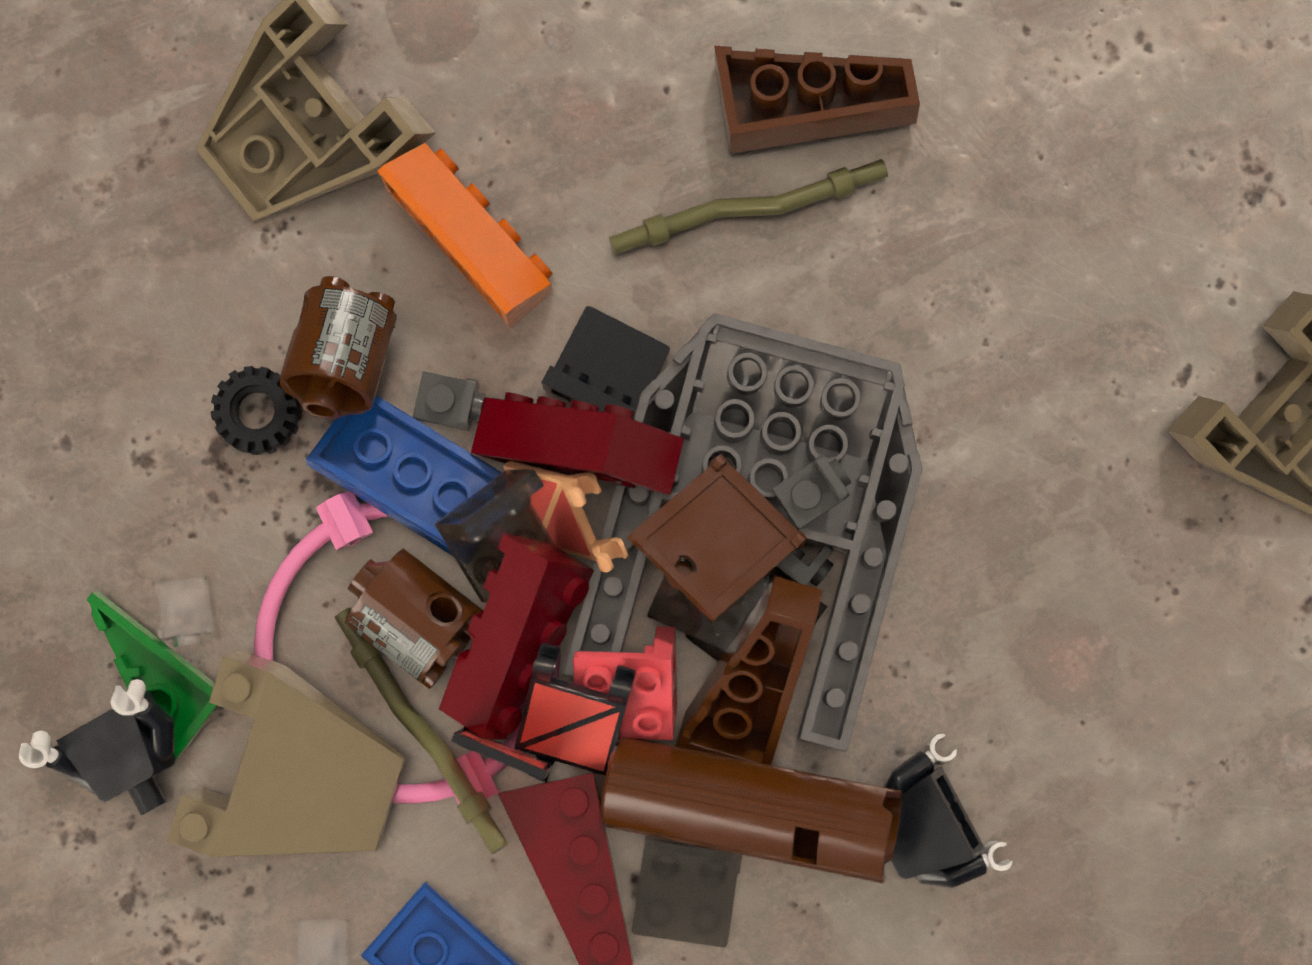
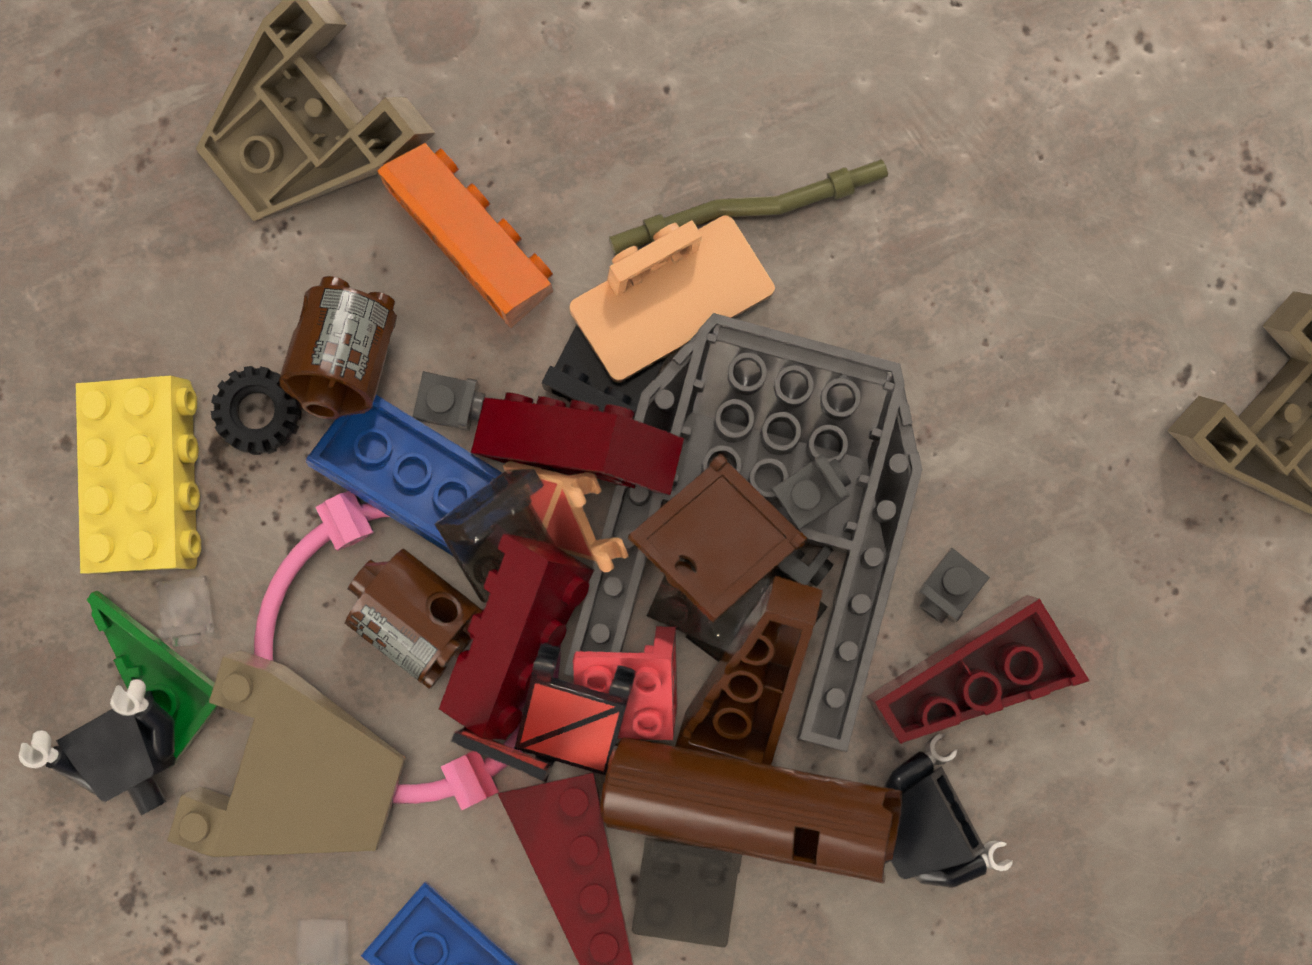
olive bar [334,608,508,855] -> none
reddish brown wedge [714,46,920,154] -> none
none -> light yellow bracket [76,375,201,574]
none -> light nougat bracket [569,215,775,382]
none -> dark red wedge [866,595,1090,744]
none -> dark grey bracket [915,548,990,624]

